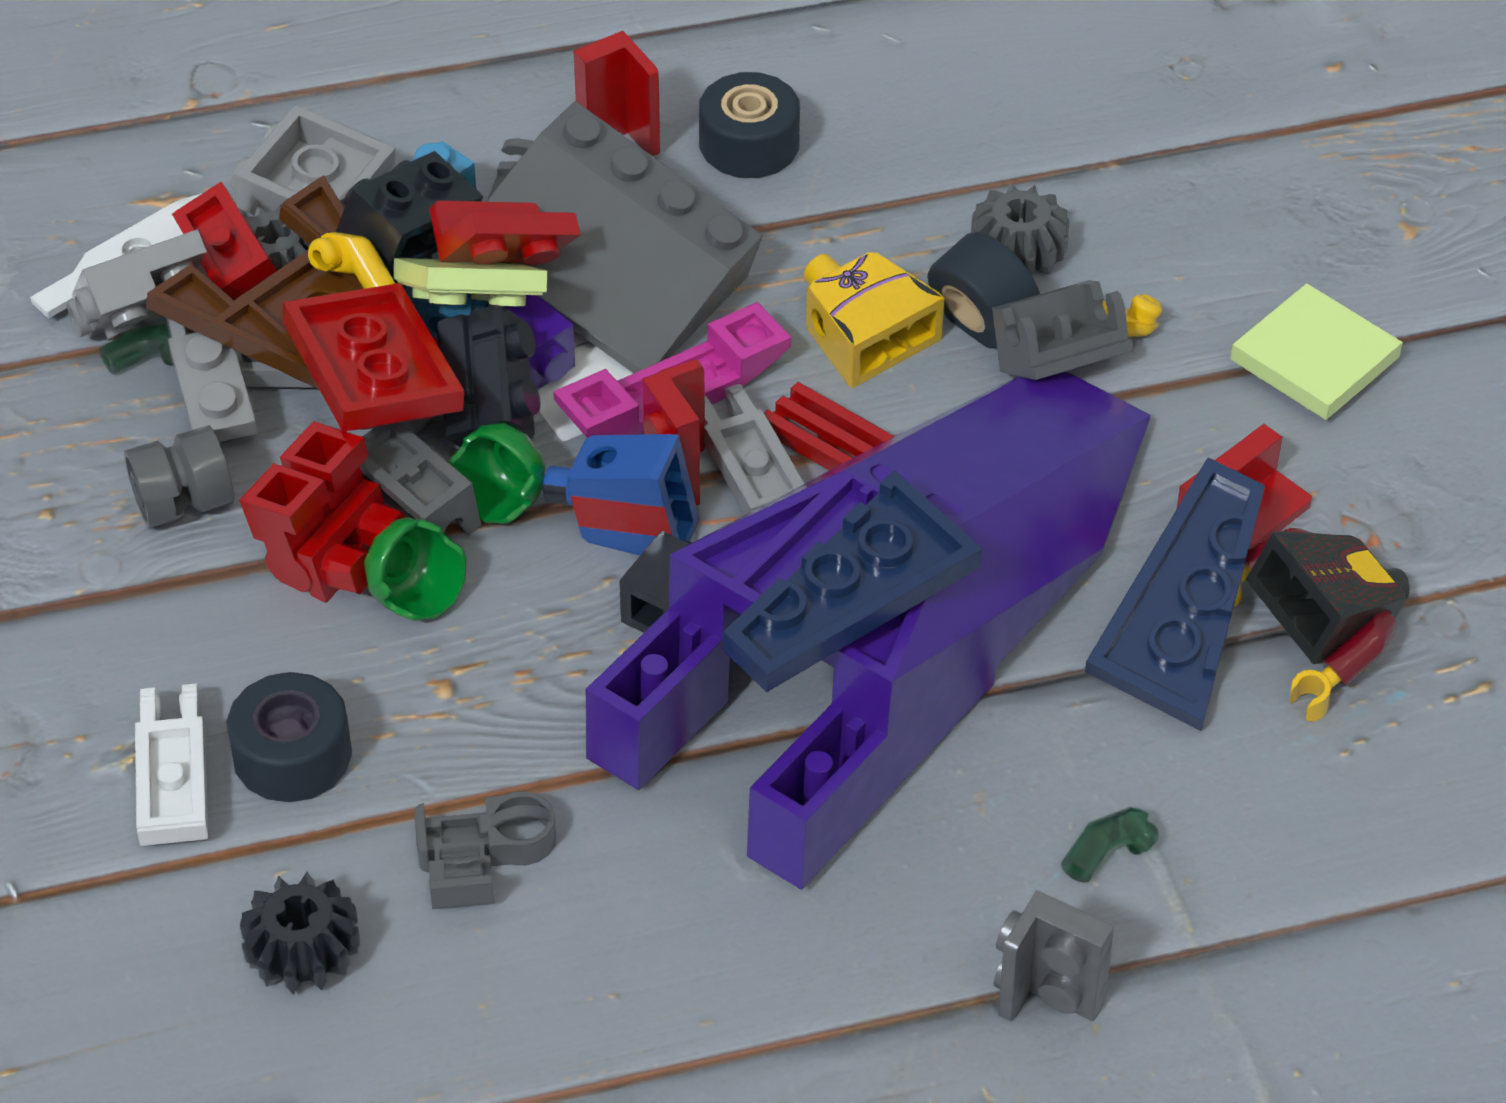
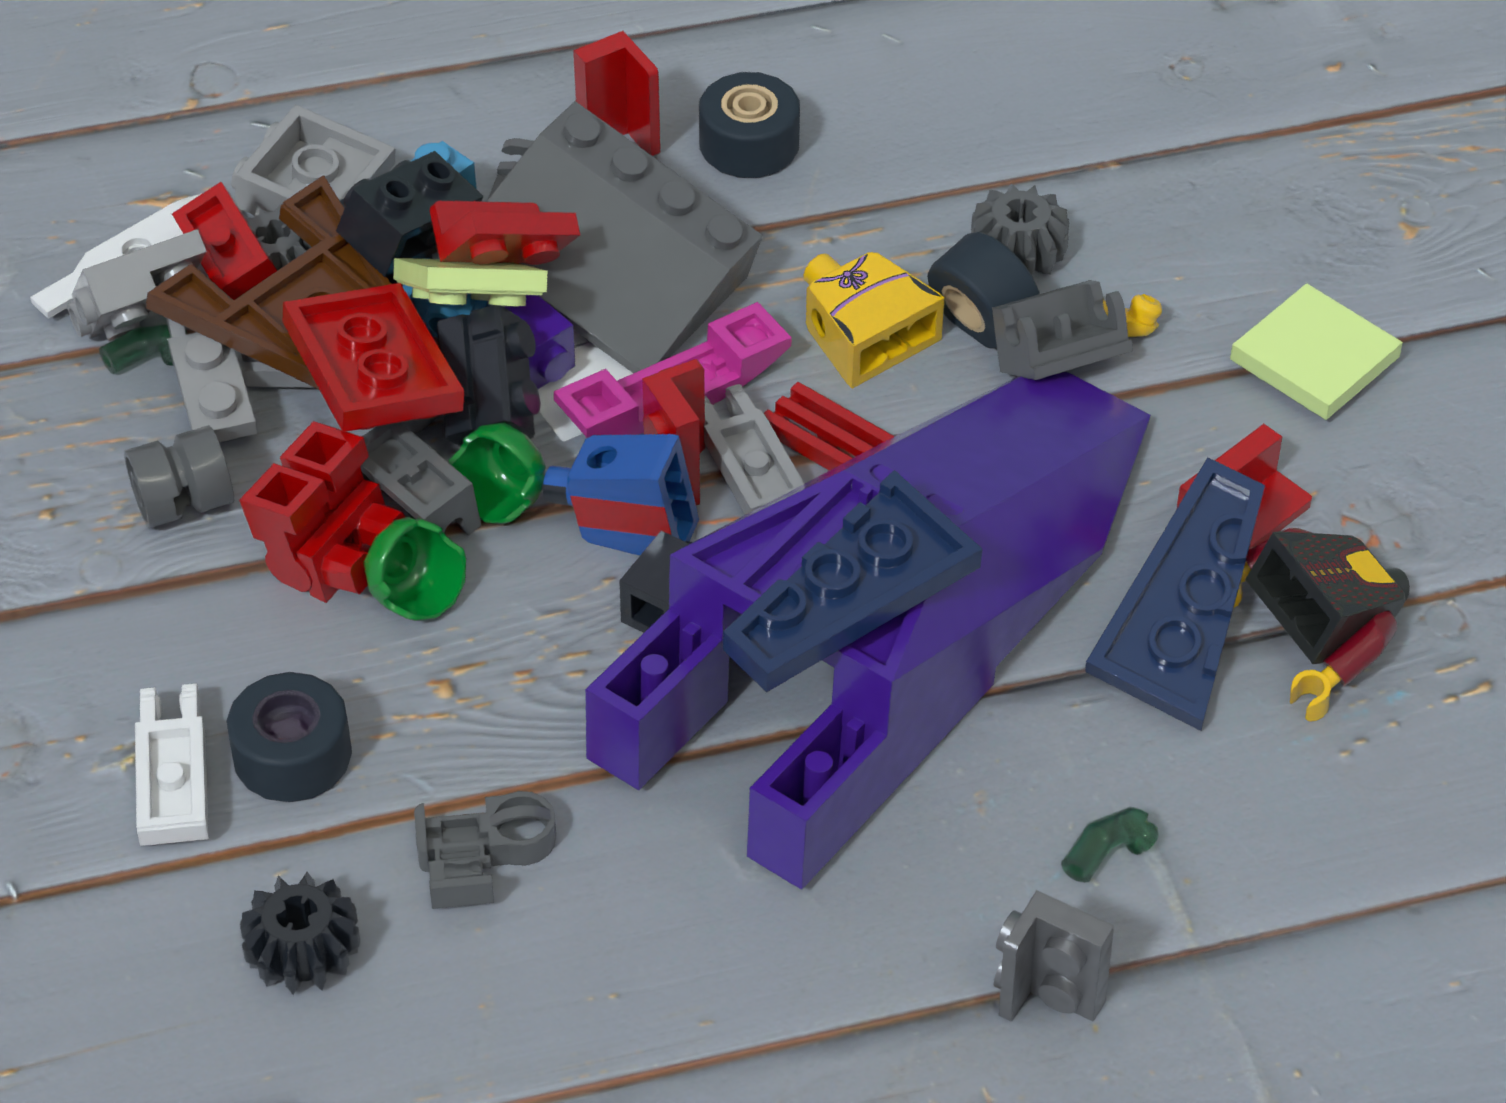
yellow arm [308,232,396,289] -> none

